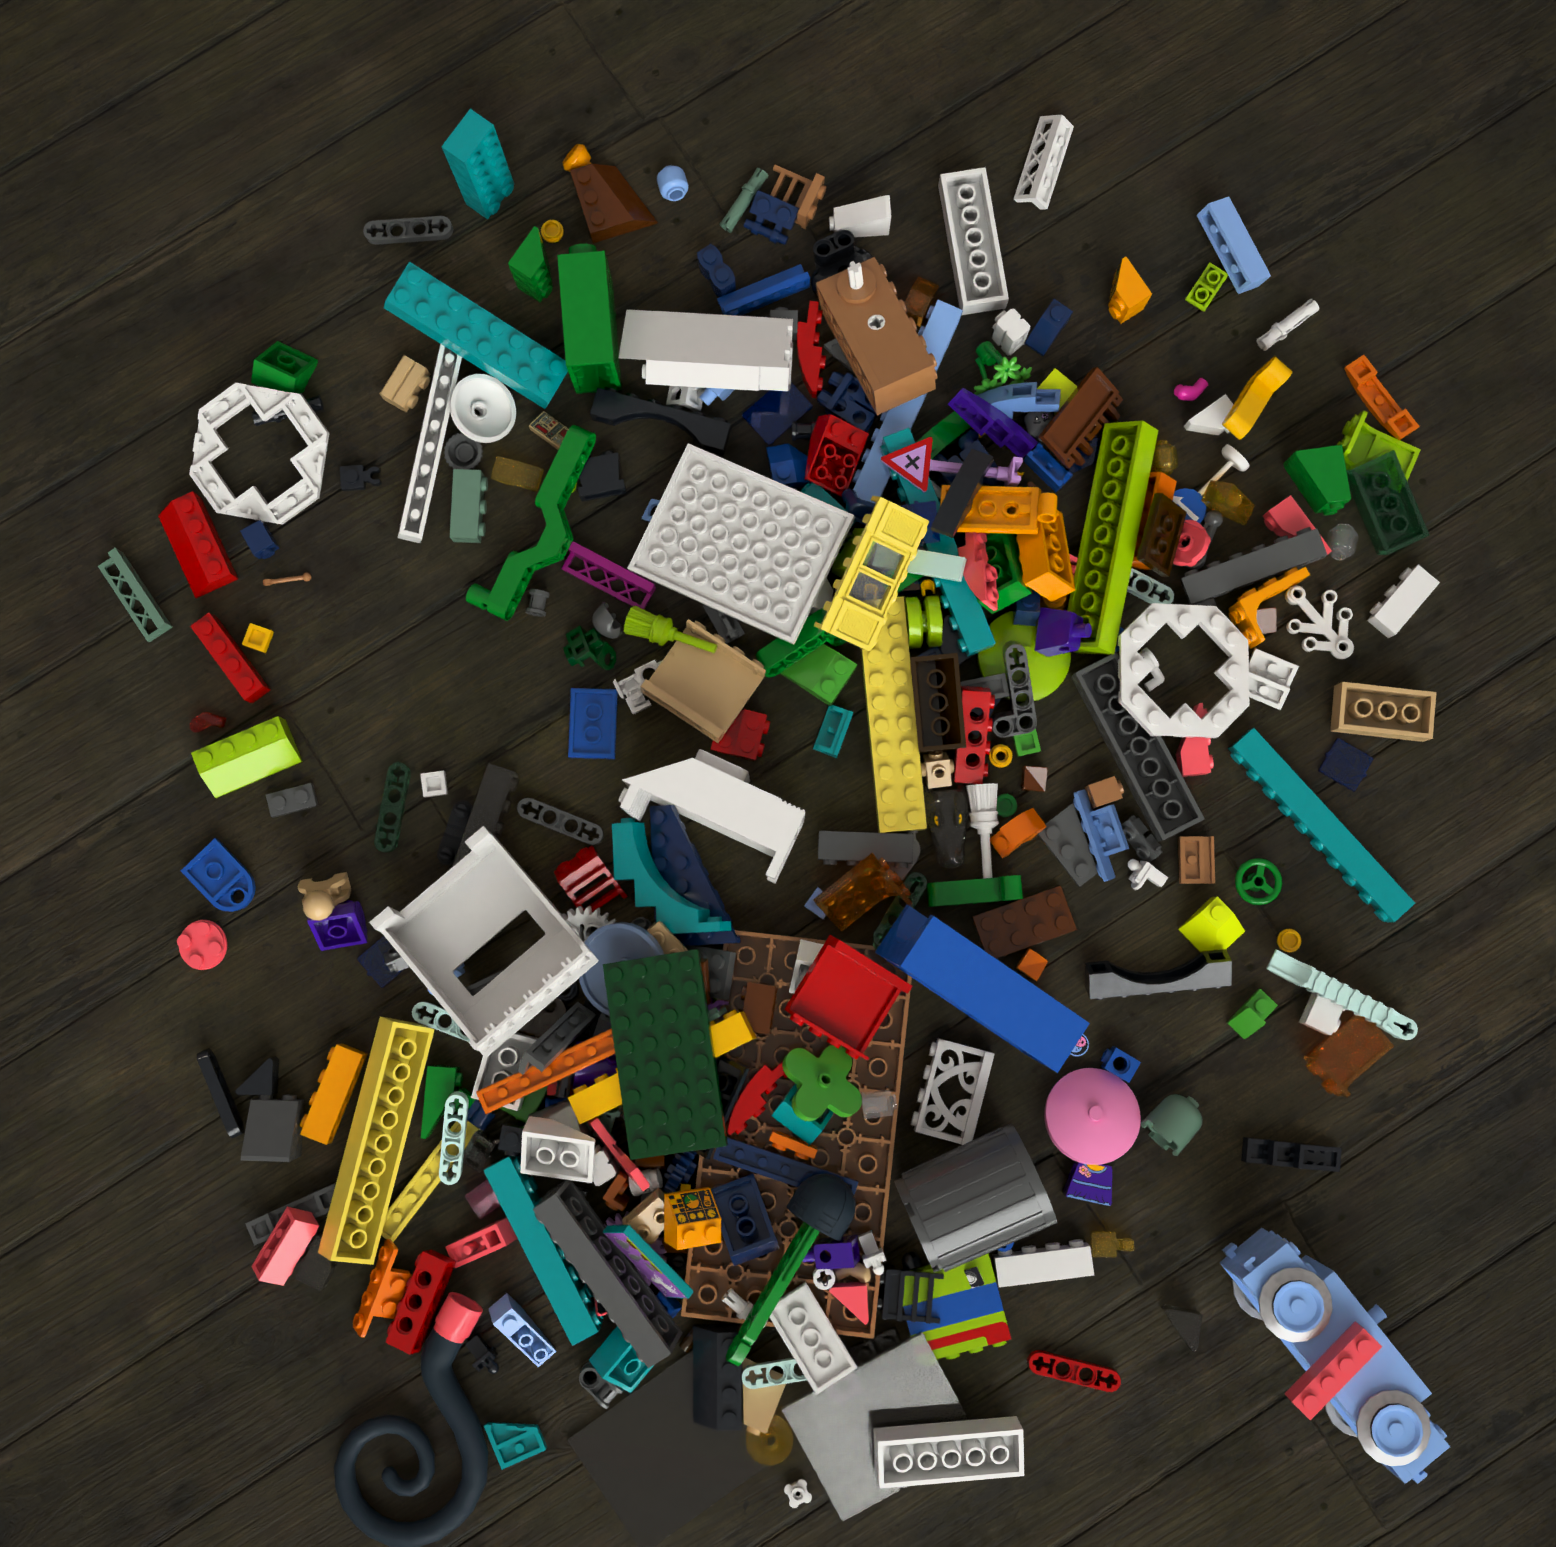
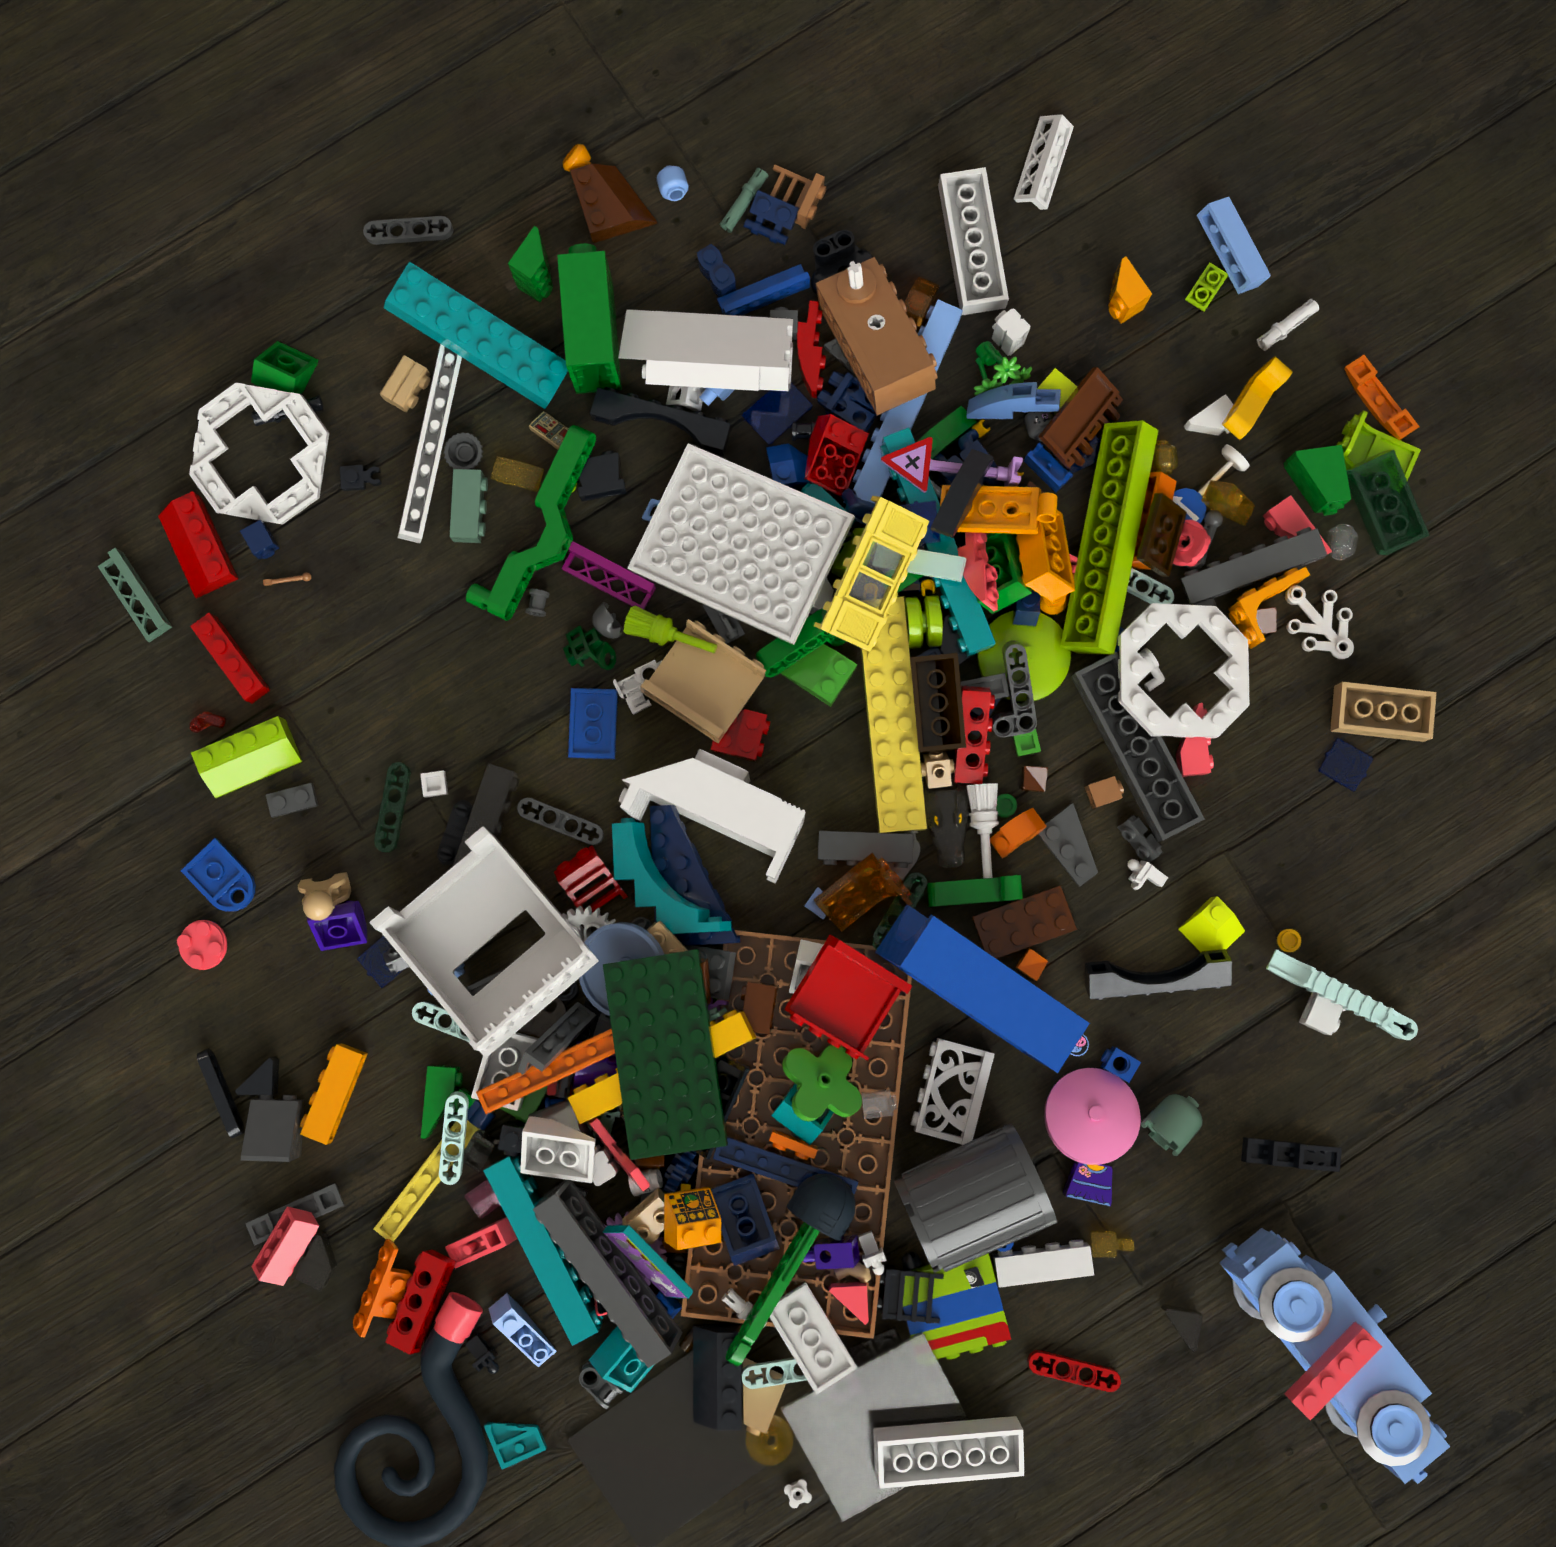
yellow plate [242,623,274,653] -> none
light yellow brick [318,1016,435,1265] -> none
teal brick [441,109,514,219] -> none
white dish [449,374,516,443] -> none
yellow plate [541,220,564,243] -> none
dark orange bracket [603,1167,630,1211] -> none
red slope [727,1061,787,1135] -> none
teal hinge [813,705,853,758] -> none
white bush [813,1268,835,1290] -> none
white slope [829,195,891,237] -> none
dark purple slope [948,388,1038,458] -> none
yellow plate [989,744,1012,768] -> none
dark blue slope [1025,299,1073,356] -> none
dark purple torso [1035,607,1092,657] -> none
medium blue bracket [1073,789,1129,882] -> none
dark pink arm [1174,378,1208,401] -> none
medium nougat plate [1178,836,1215,884] -> none
bright green slope [1227,989,1278,1039] -> none
teal brick [1228,728,1415,923] -> none
green piece [1235,858,1282,905] -> none
white slope [1249,648,1299,710] -> none
clear orange bracket [1303,1014,1394,1098] -> none
white brick [1367,564,1440,638] -> none

